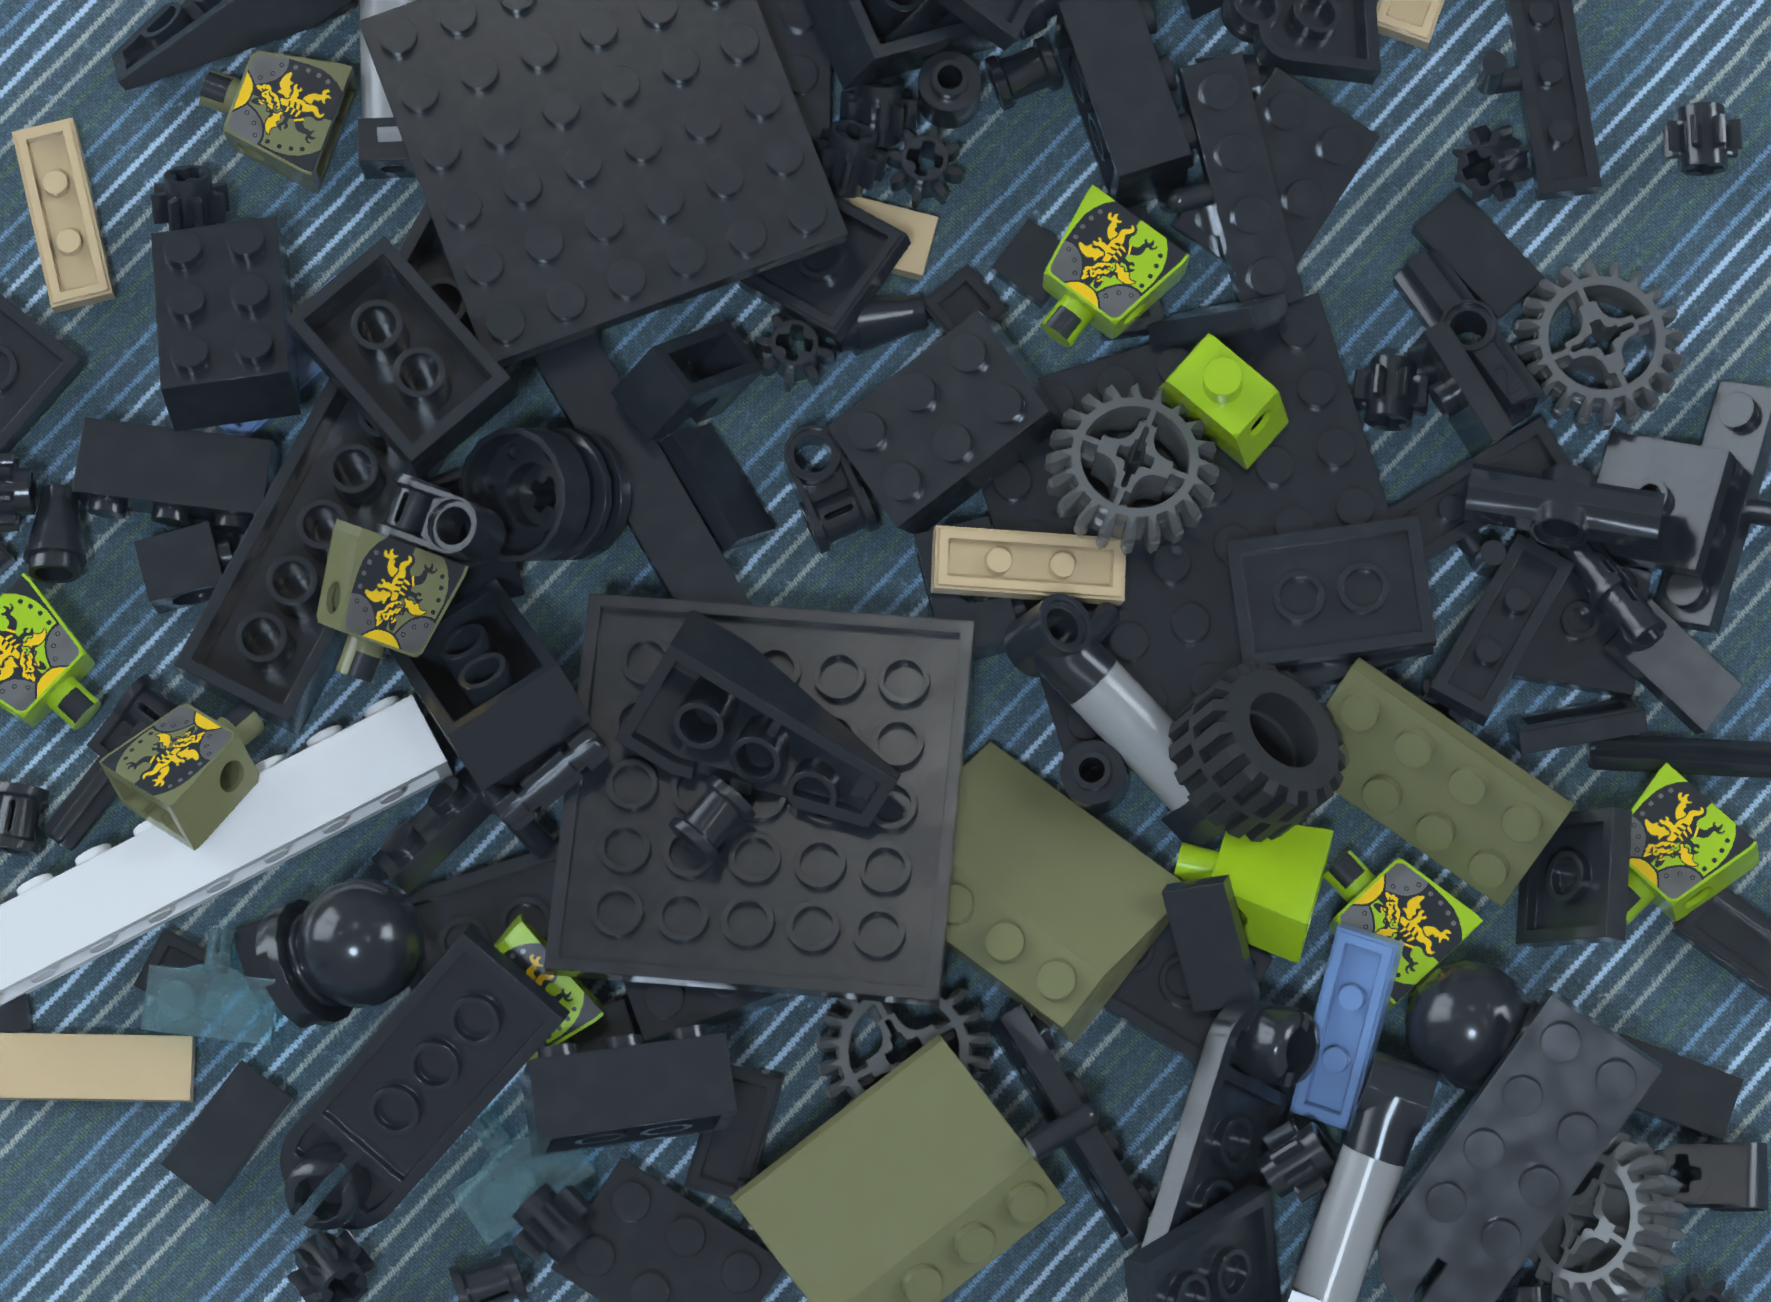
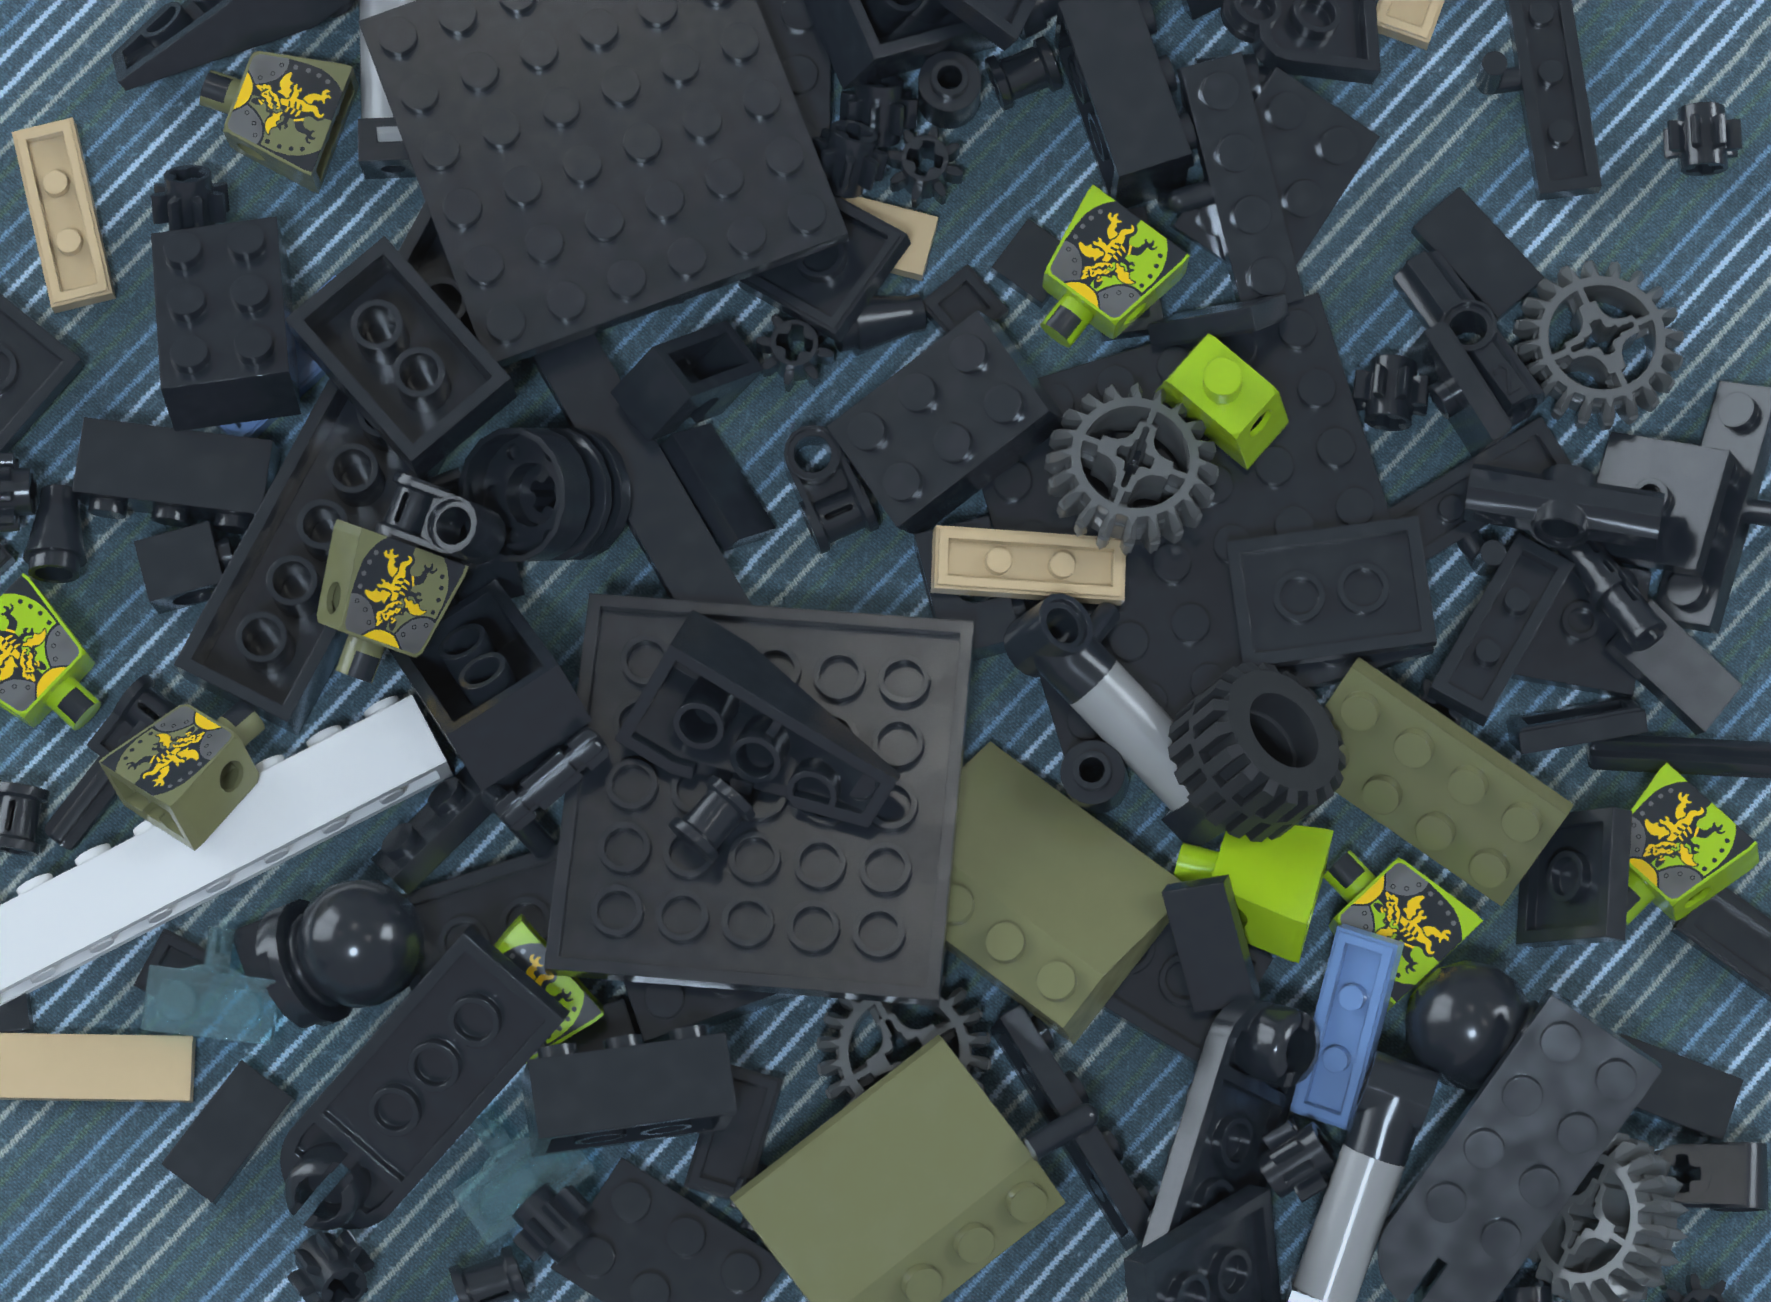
black gear [1452,124,1533,202] -> none

